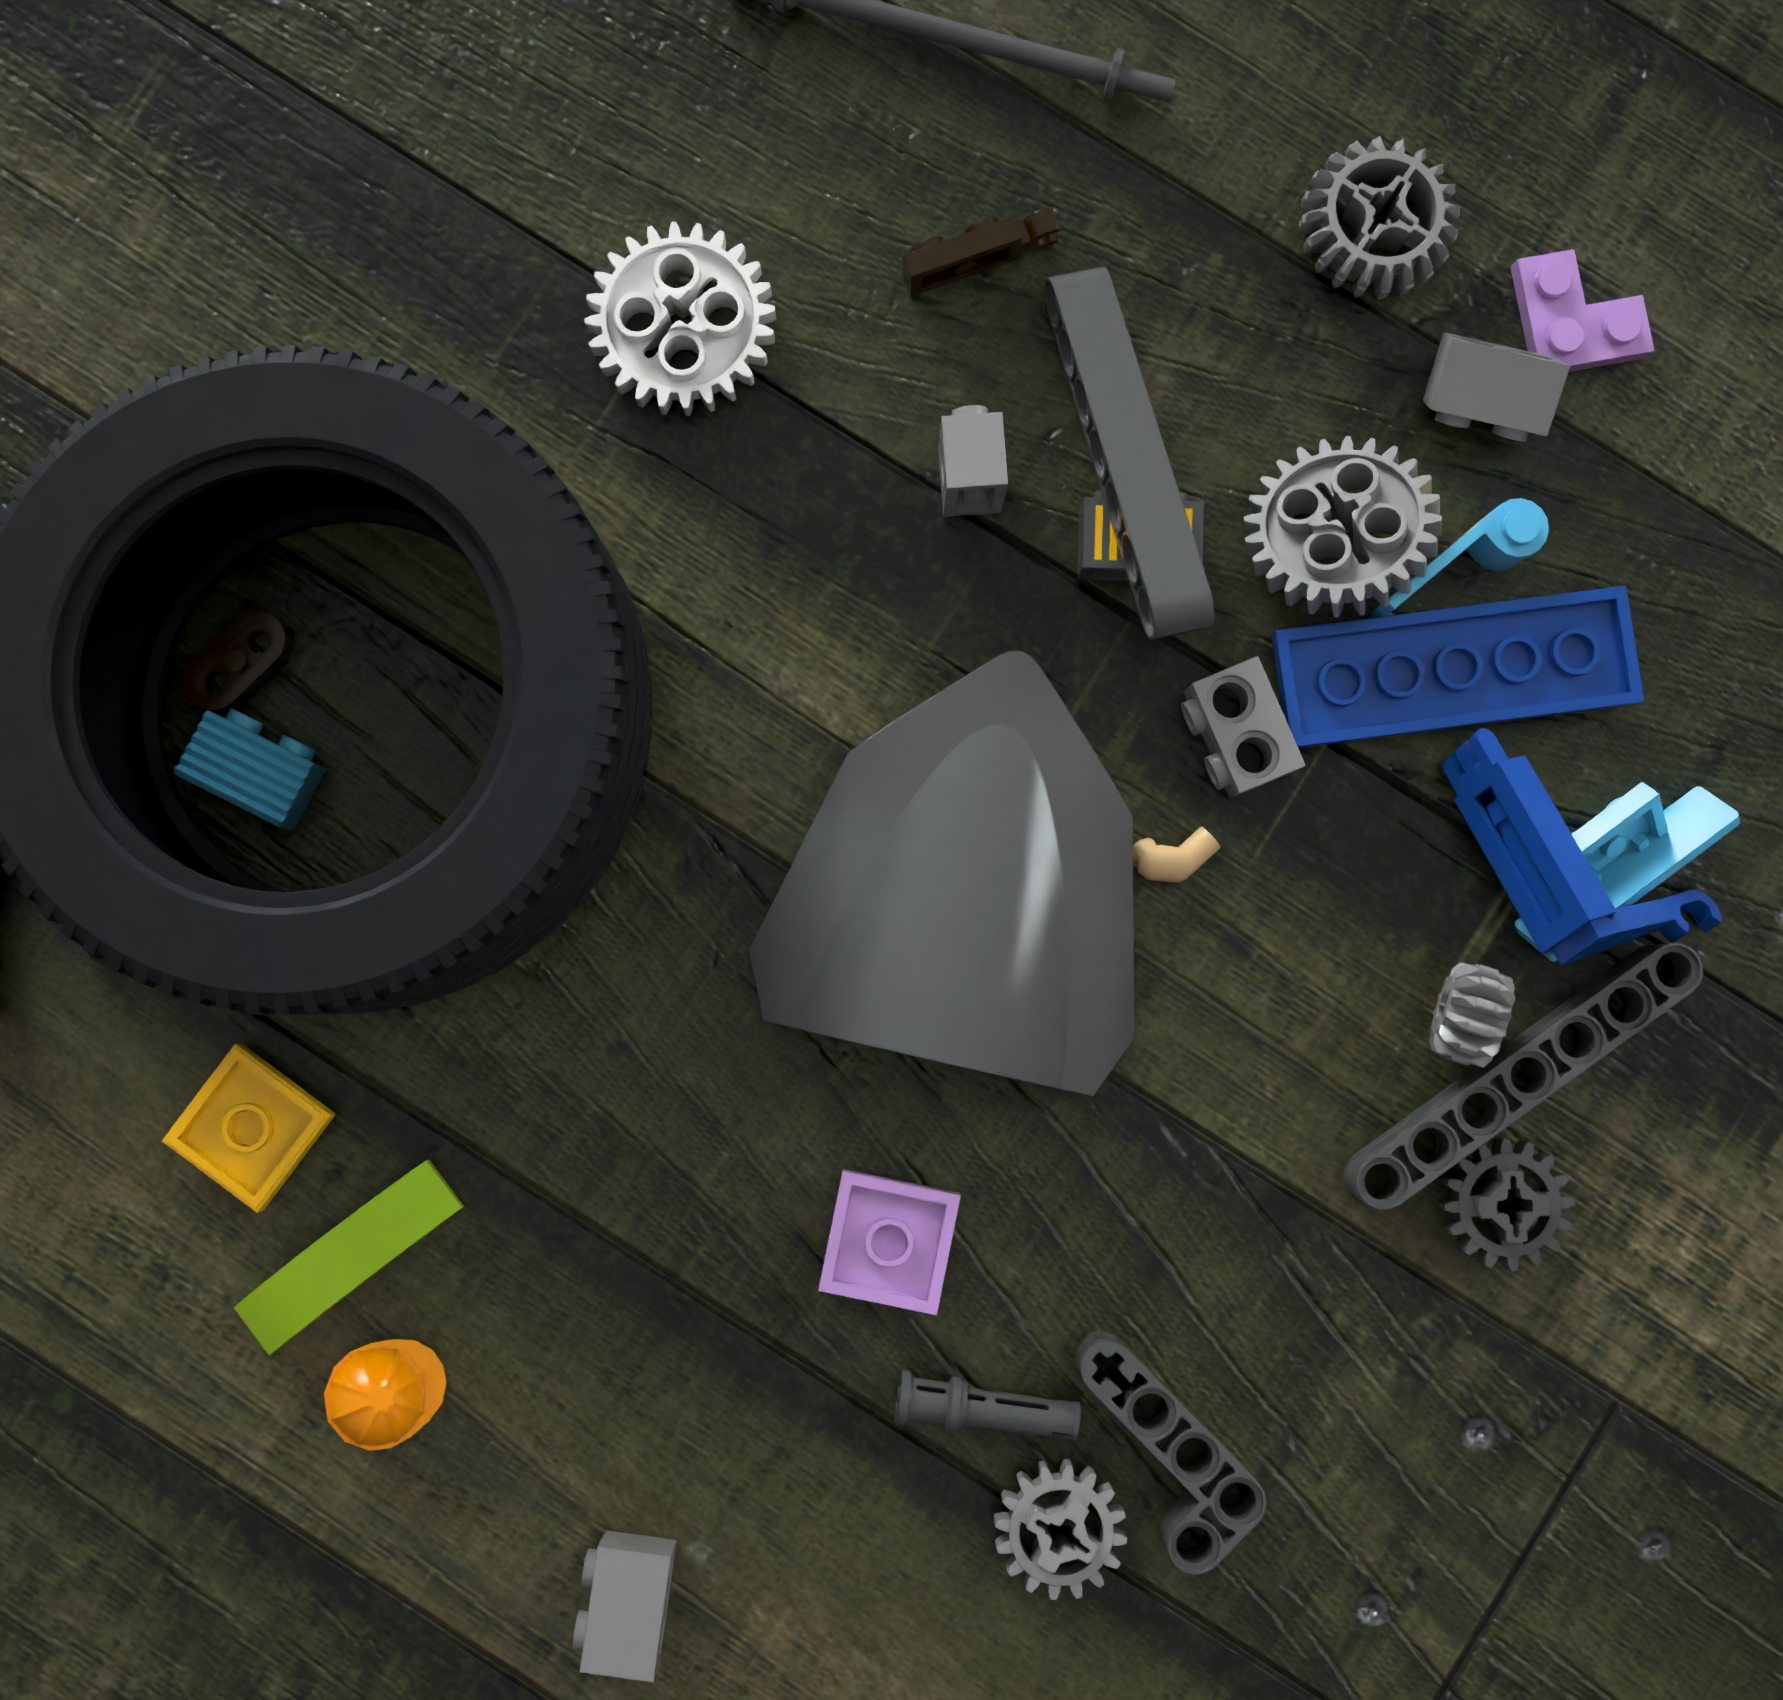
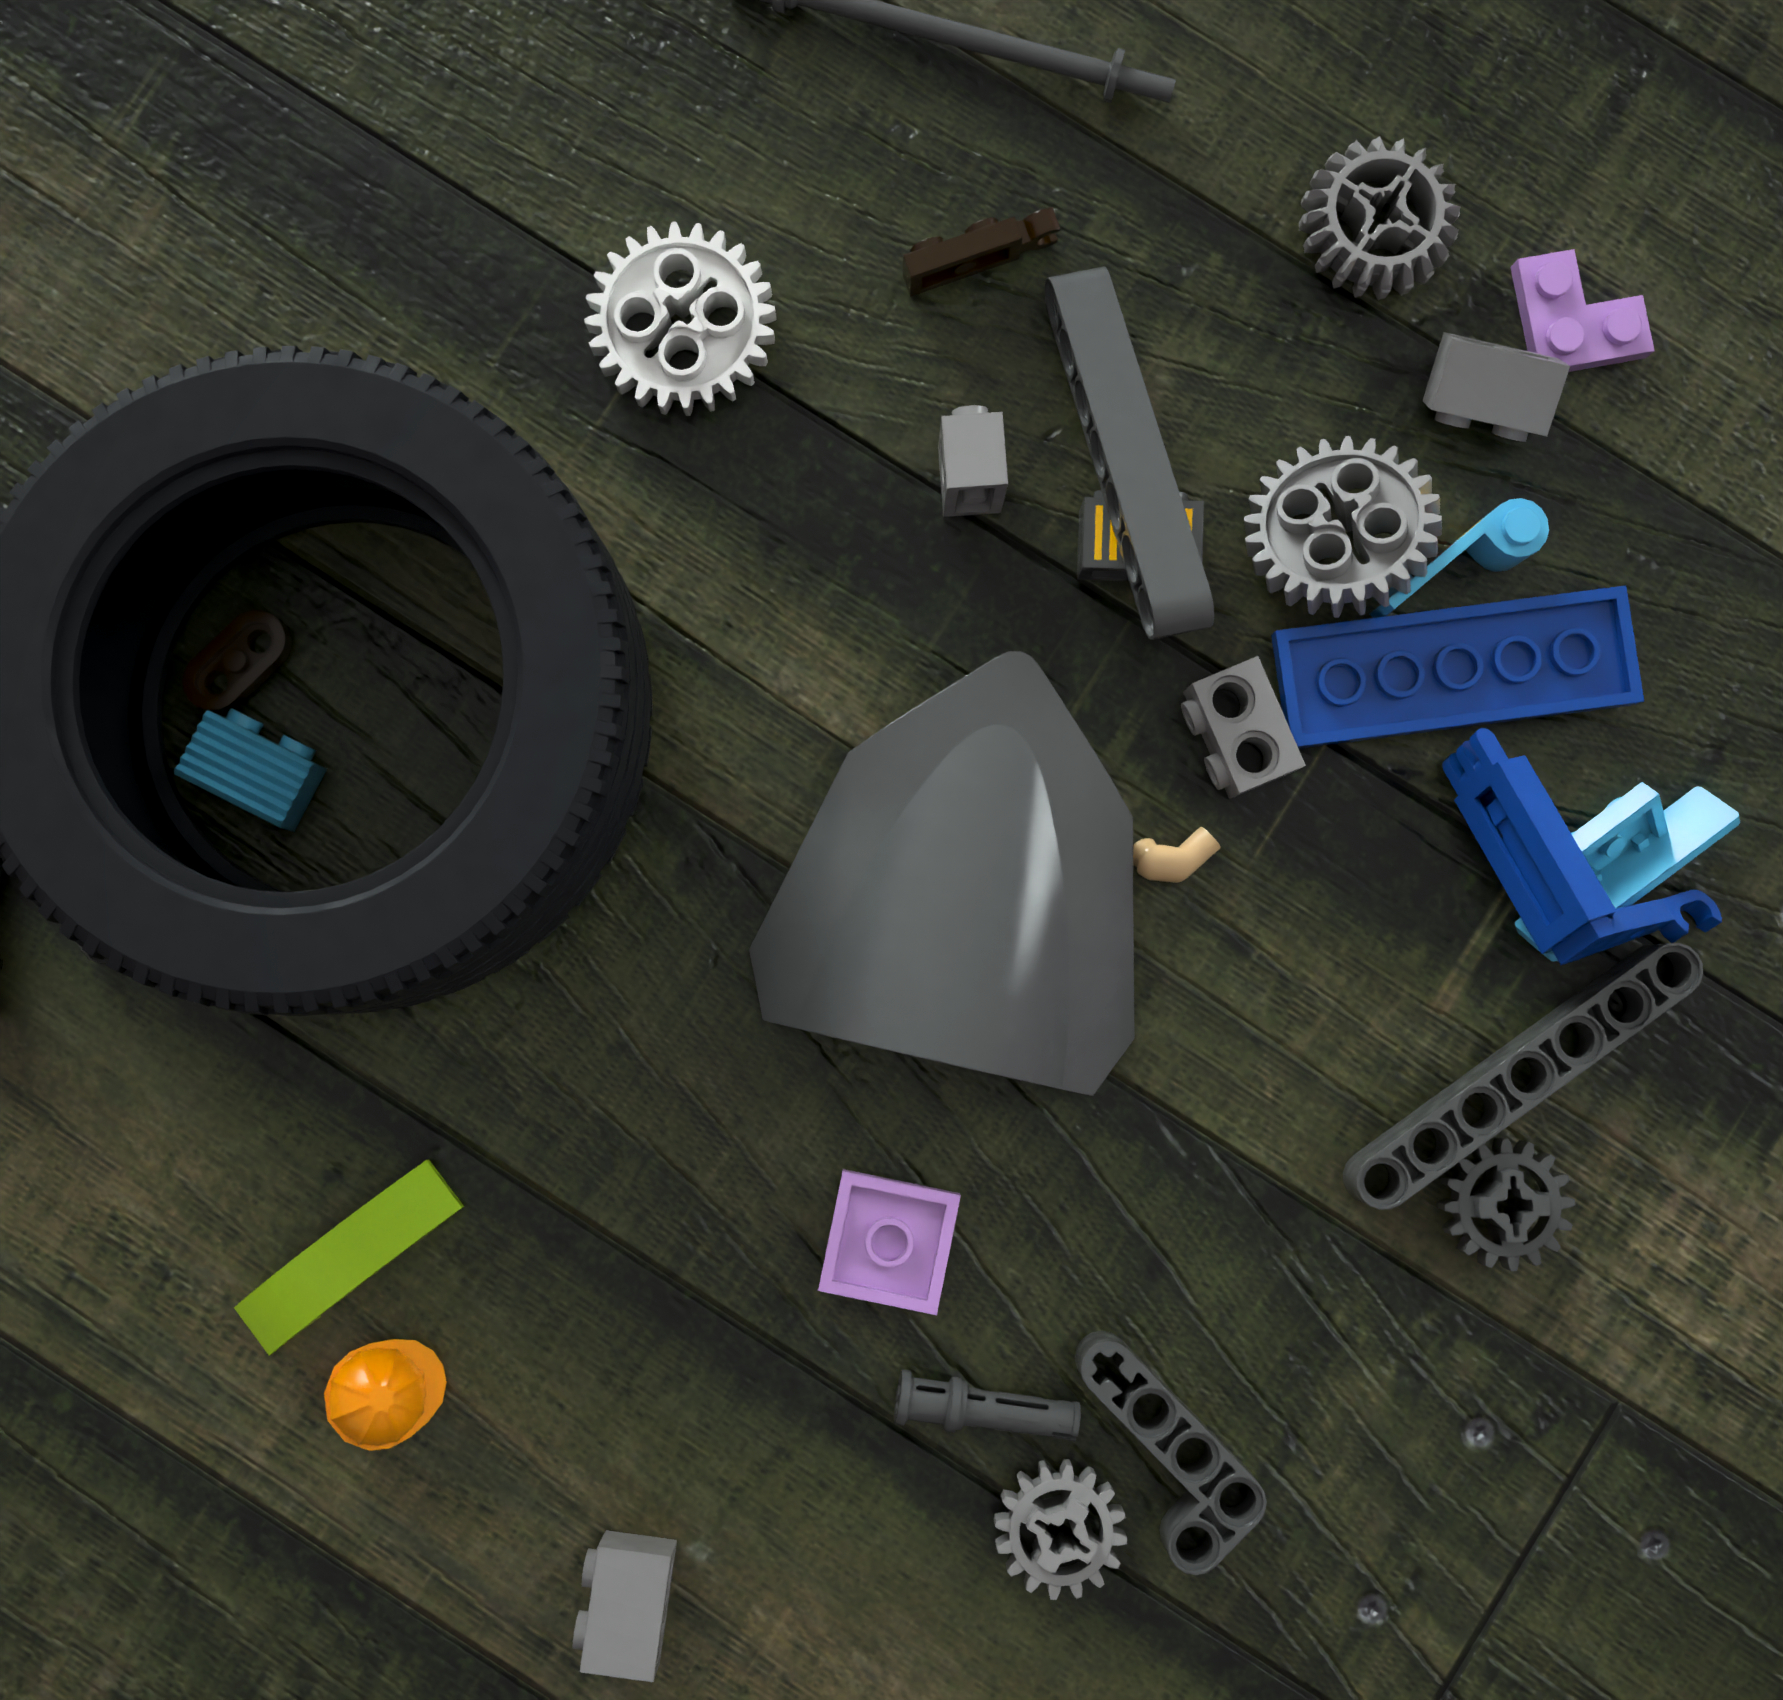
yellow plate [162,1043,336,1213] -> none
light grey gear [1429,963,1516,1068] -> none

